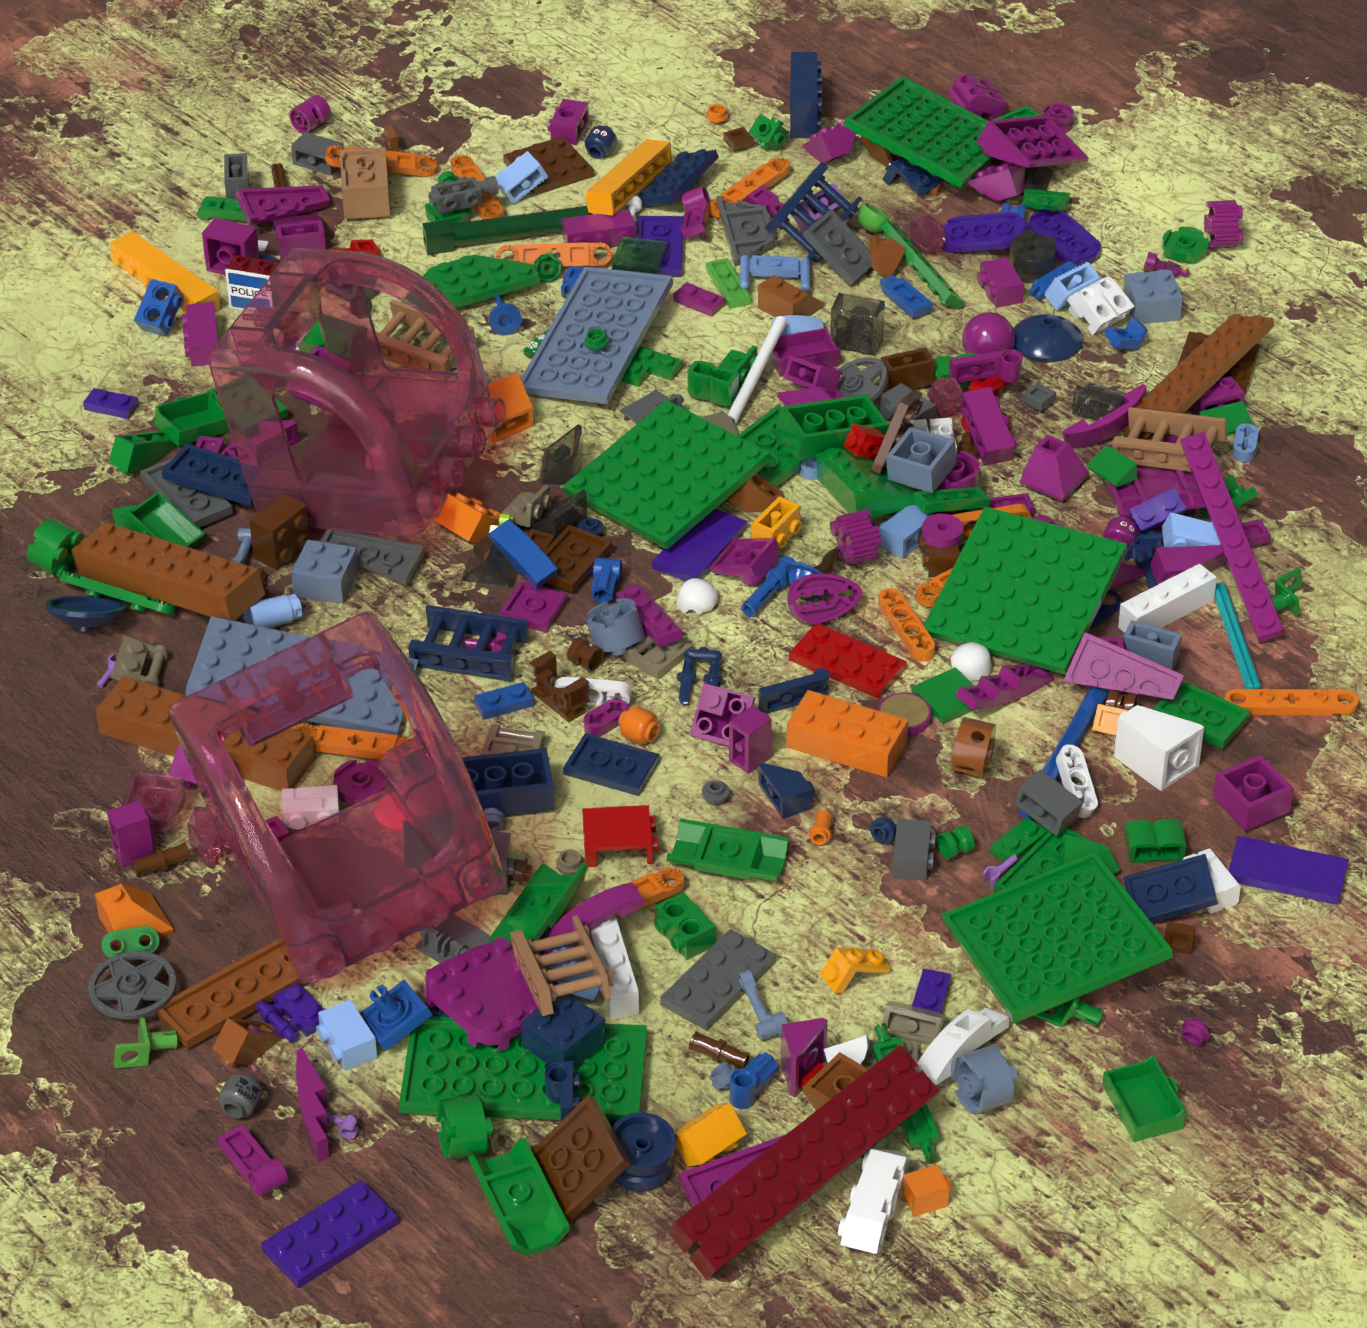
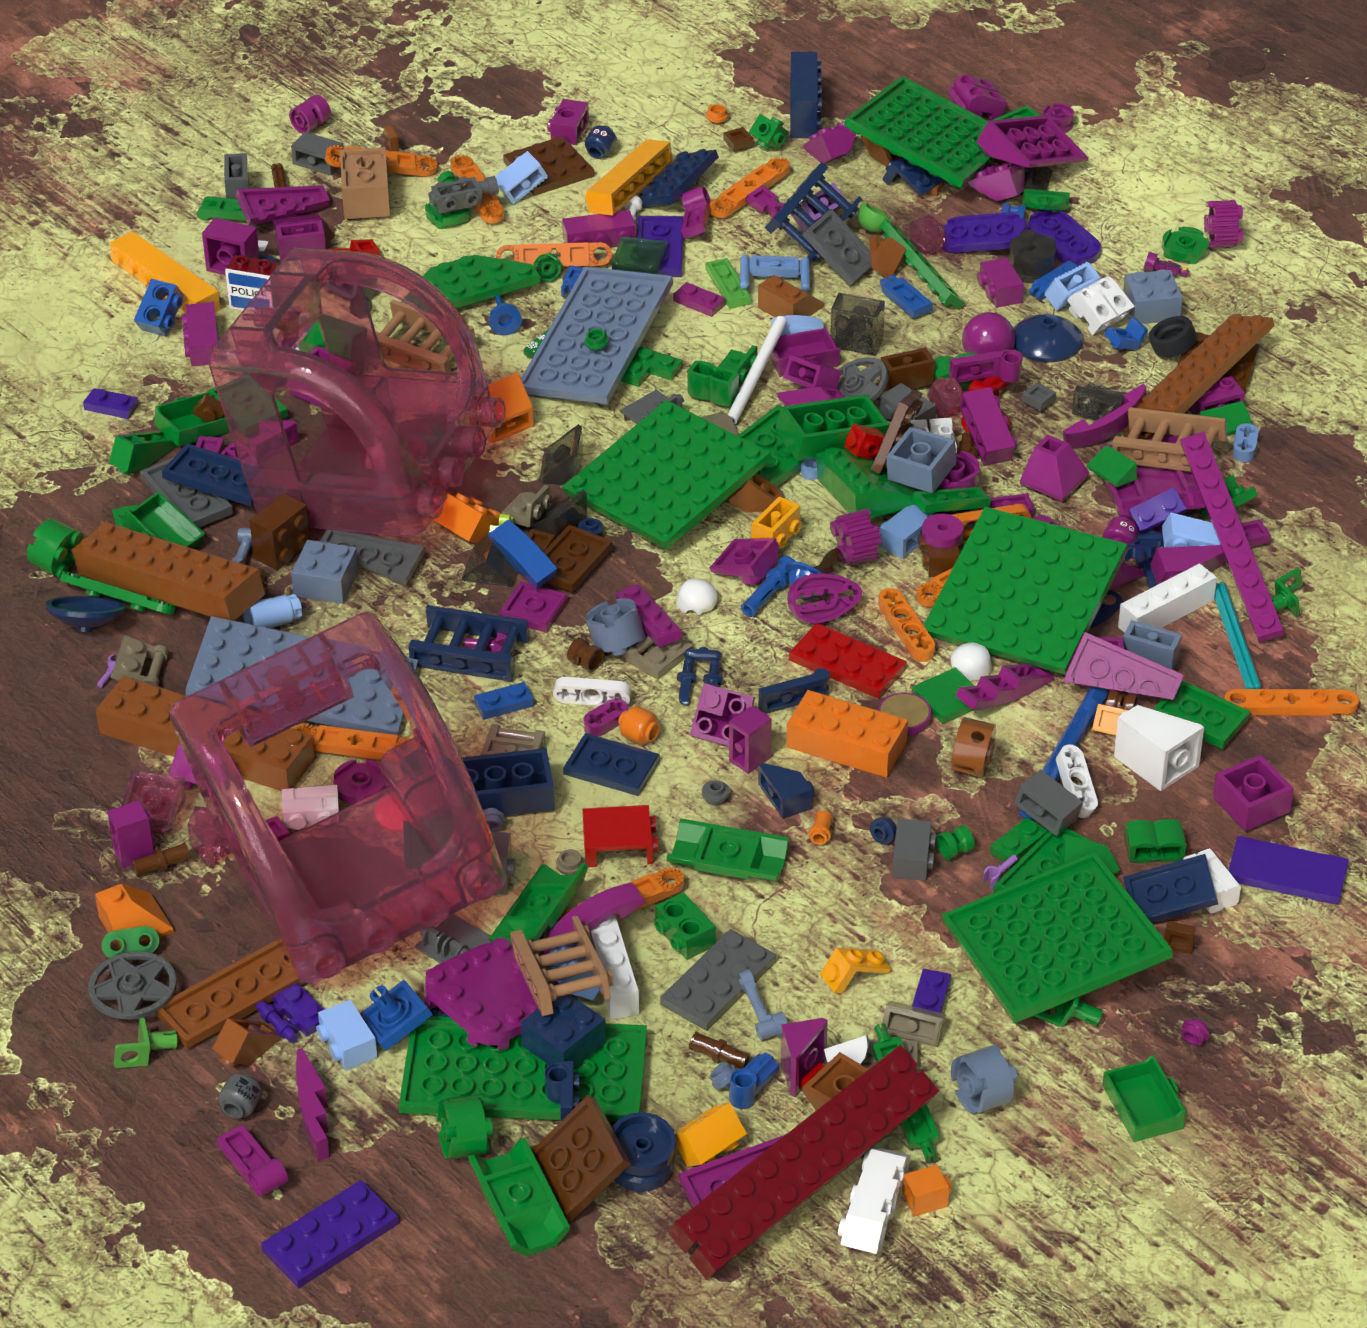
medium lavender hand [326,1112,359,1139] -> none
dark green brick [422,206,593,255] -> none
reddish brown plate [511,858,532,885] -> none
reddish brown piece [529,651,590,722] -> none
blue piece [591,557,622,604] -> none
dark purple tile [652,509,747,581] -> none
dark grey wing [716,196,776,266] -> none
white slope [915,1008,1009,1085] -> none
none -> reddish brown plate [192,394,227,422]
none -> black tyre [1149,316,1197,358]

